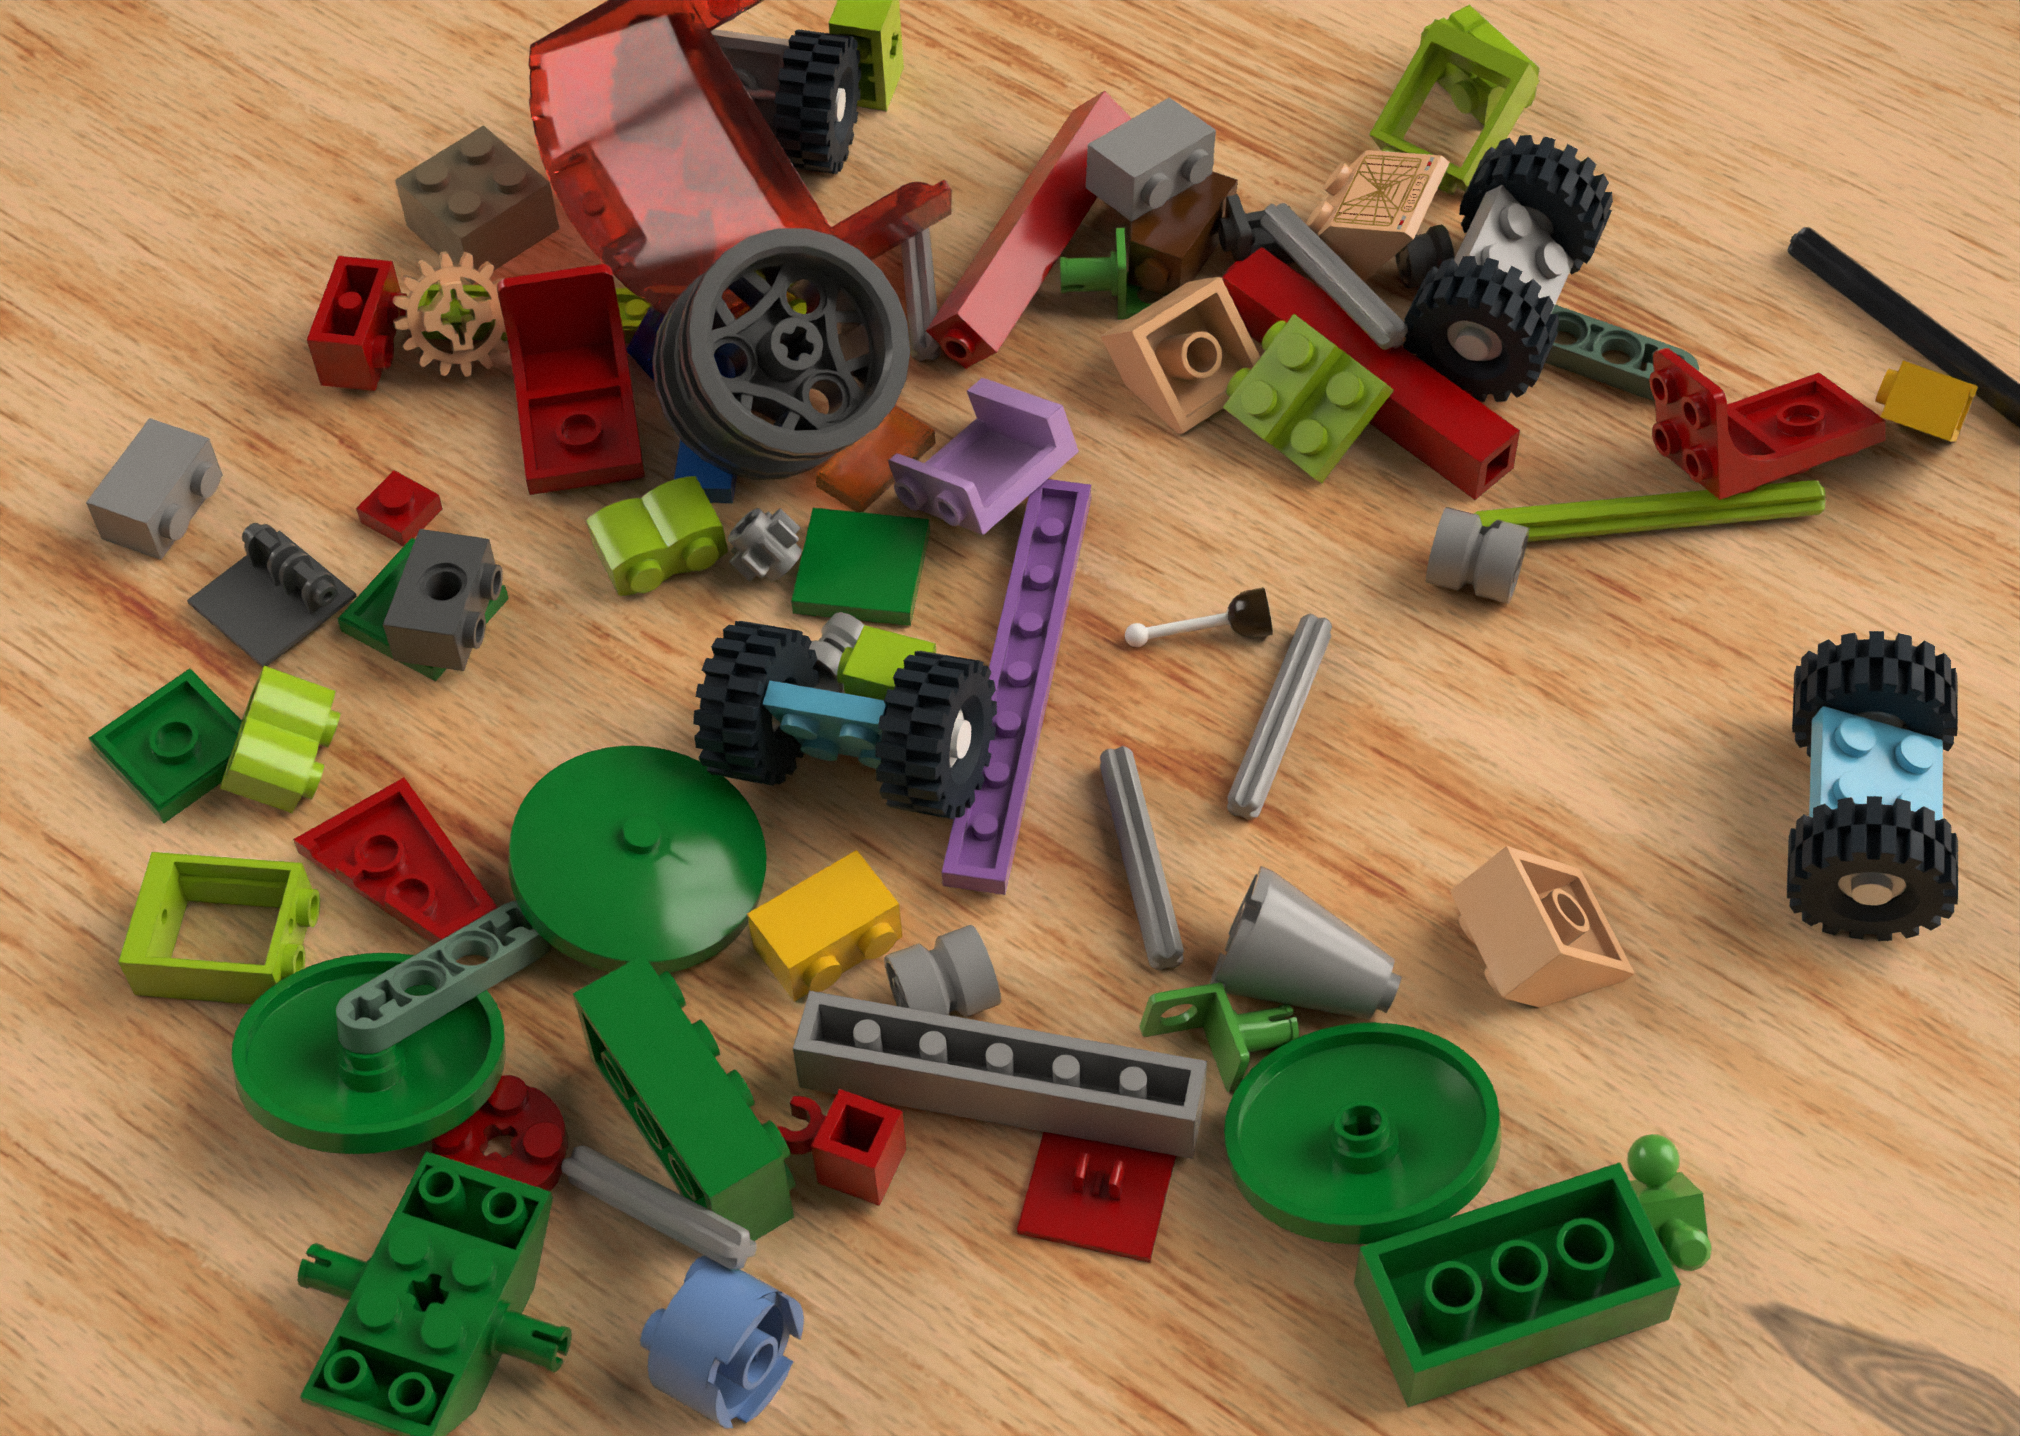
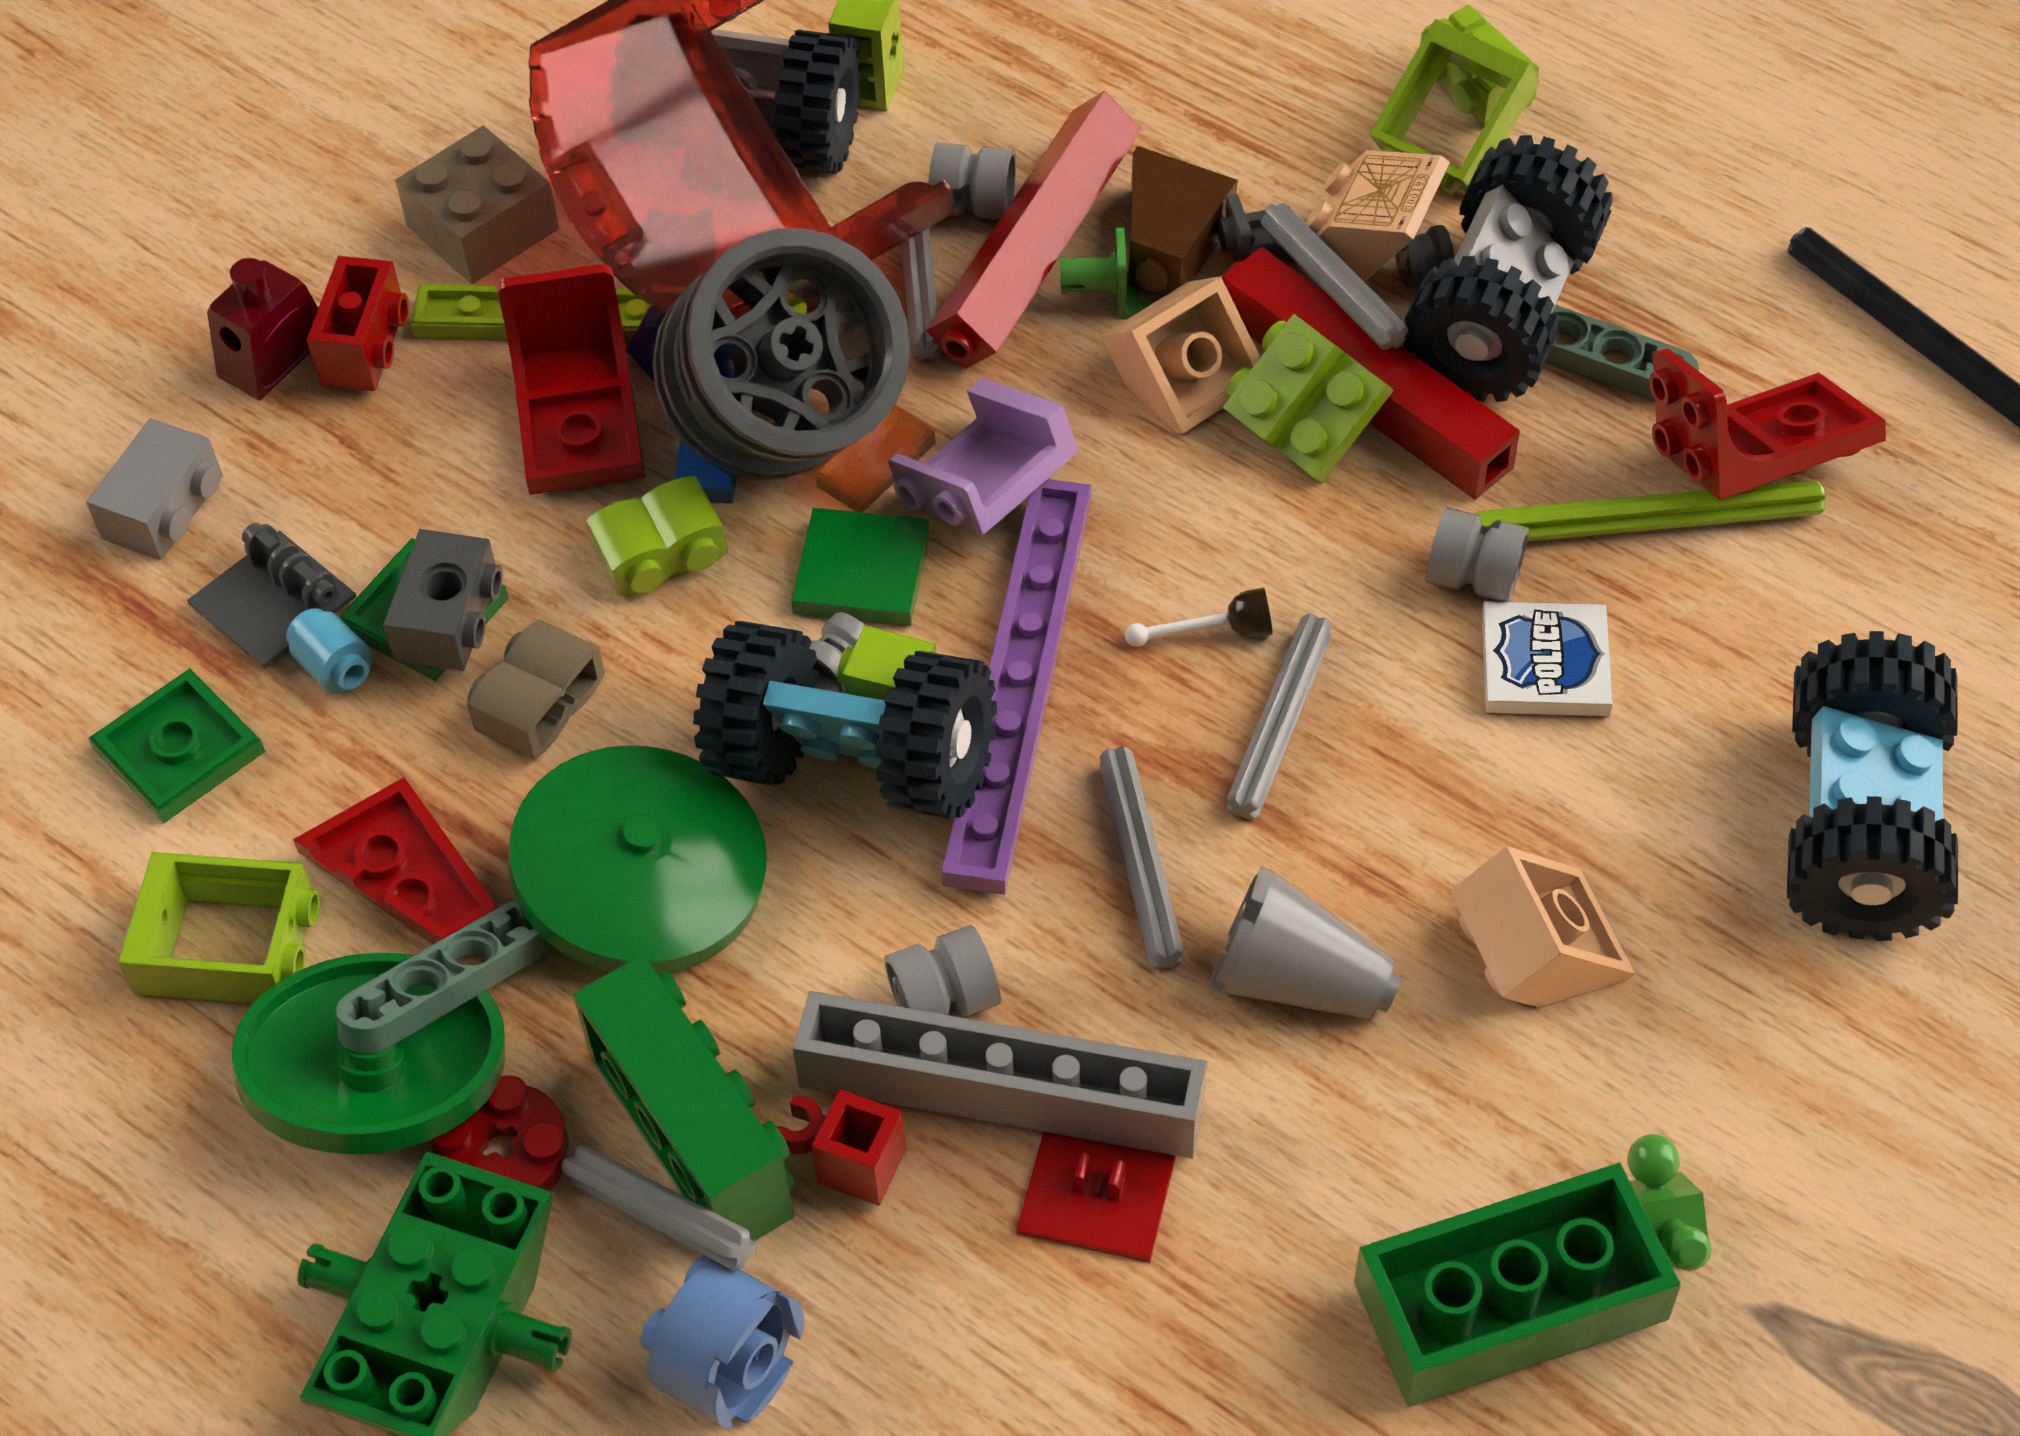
lime brick [220,665,341,813] -> none
red plate [356,470,443,546] -> none
light nougat gear [393,251,509,377] -> none
light grey gear [728,508,802,581] -> none
yellow brick [747,850,903,1002] -> none
light grey brick [1086,97,1216,222] -> none
bright green bracket [1139,982,1299,1092] -> none
green dish [1224,1022,1501,1244] -> none
yellow brick [1875,360,1978,441] -> none
none -> dark red torso [207,258,318,401]
none -> medium azure brick [286,608,373,694]
none -> dark tan brick [467,619,605,759]
none -> light grey wheel [928,142,1016,220]
none -> tile [1482,601,1613,717]

